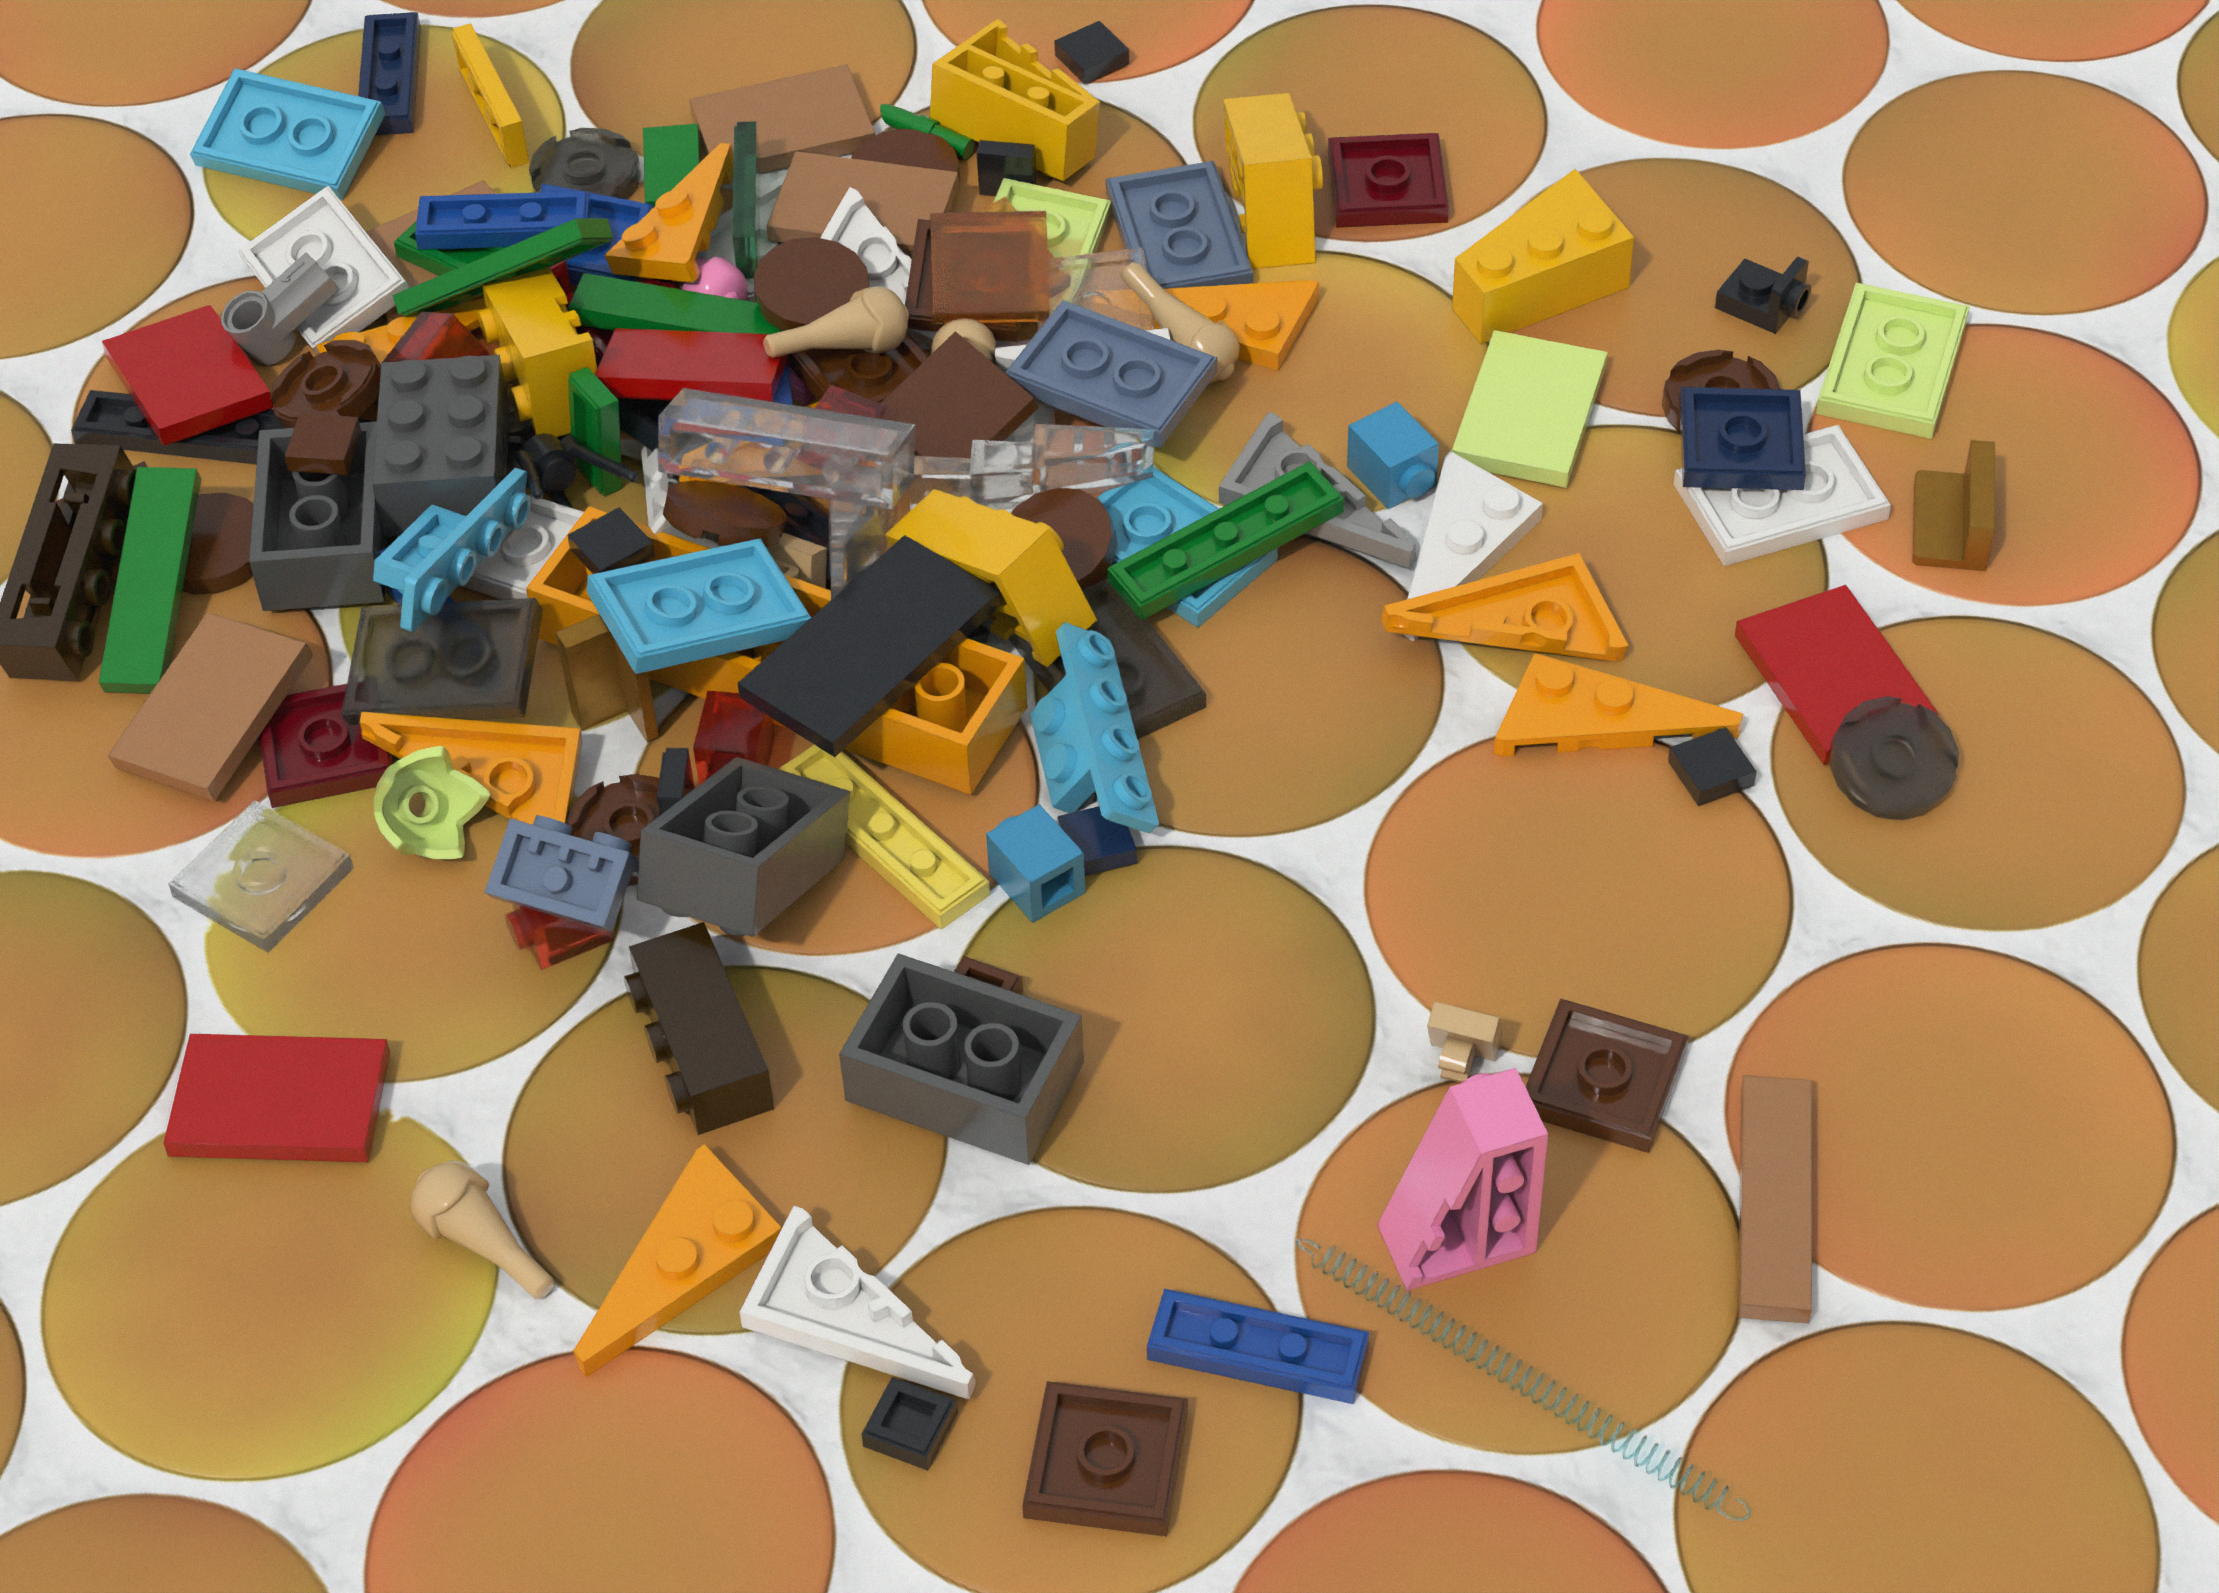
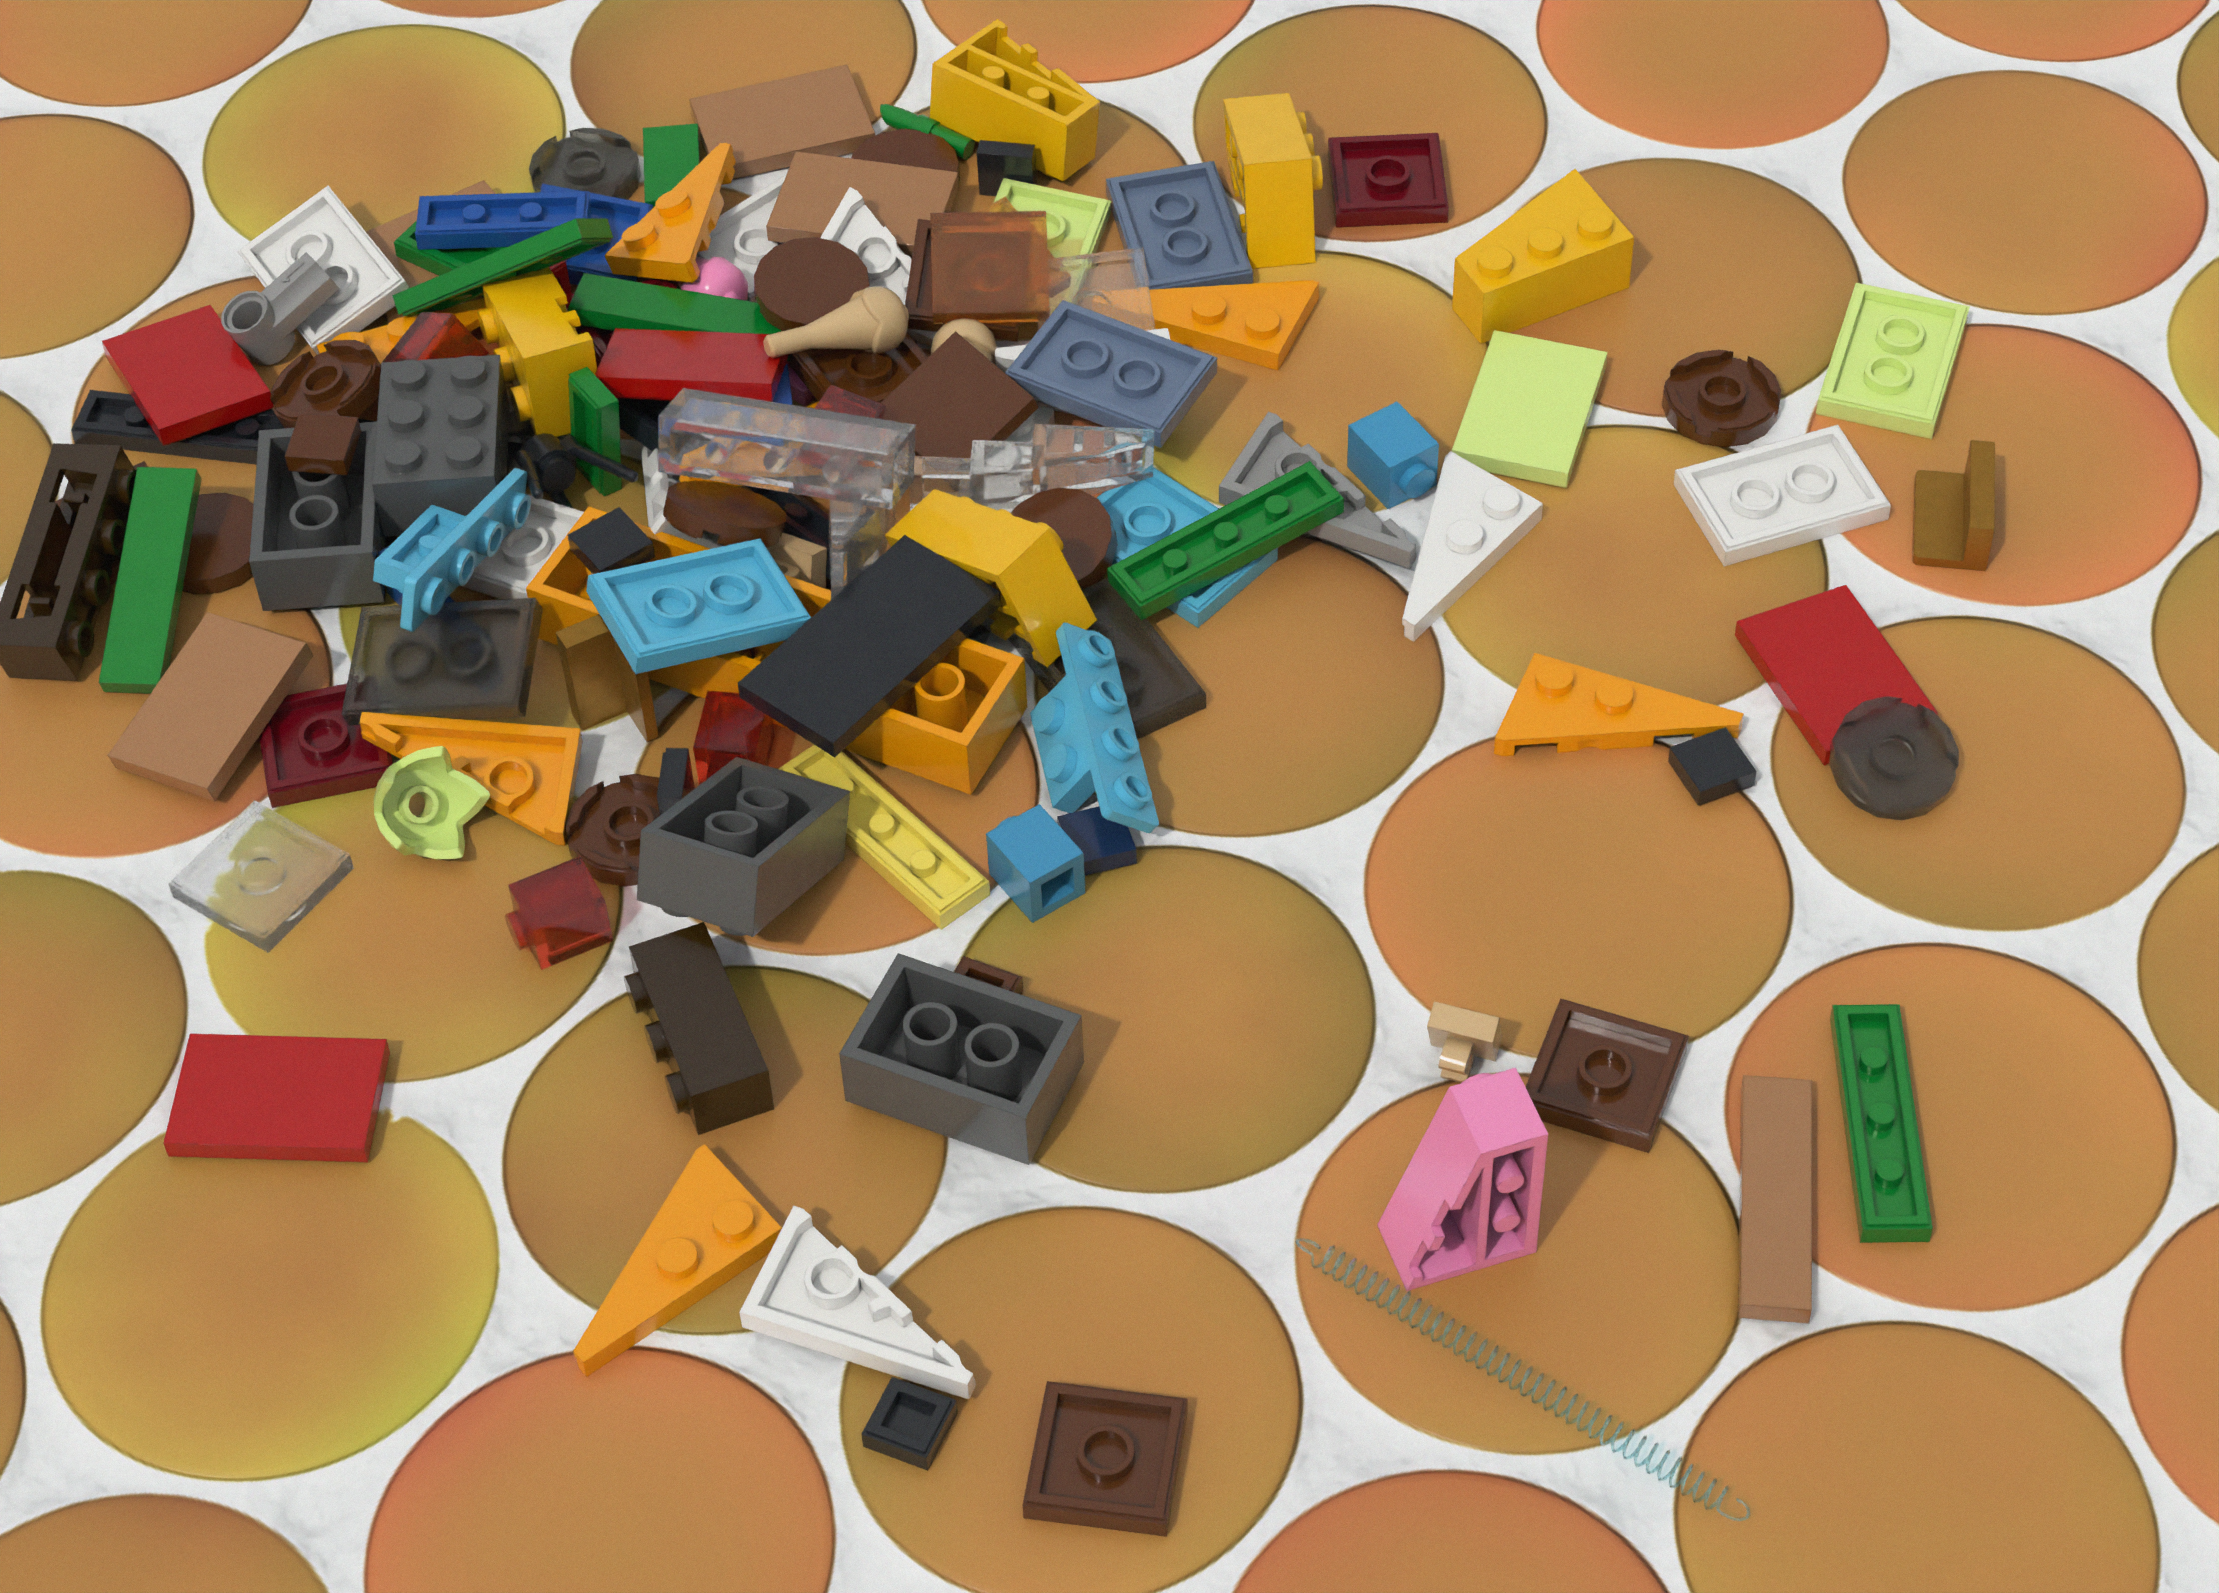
medium azure tile [190,68,386,200] -> none
dark blue tile [358,12,421,135] -> none
tan piece [410,1160,554,1299] -> none
yellow tile [452,23,530,168] -> none
sand blue bracket [484,815,639,933] -> none
clear green tile [732,121,761,279] -> none
black tile [1054,21,1129,84] -> none
tan piece [1121,262,1240,384] -> none
blue tile [1147,1288,1370,1404] -> none
light orange wing [1380,553,1628,662] -> none
dark blue tile [1679,387,1806,490] -> none
black bracket [1715,256,1811,334] -> none
none -> green tile [1830,1004,1933,1243]

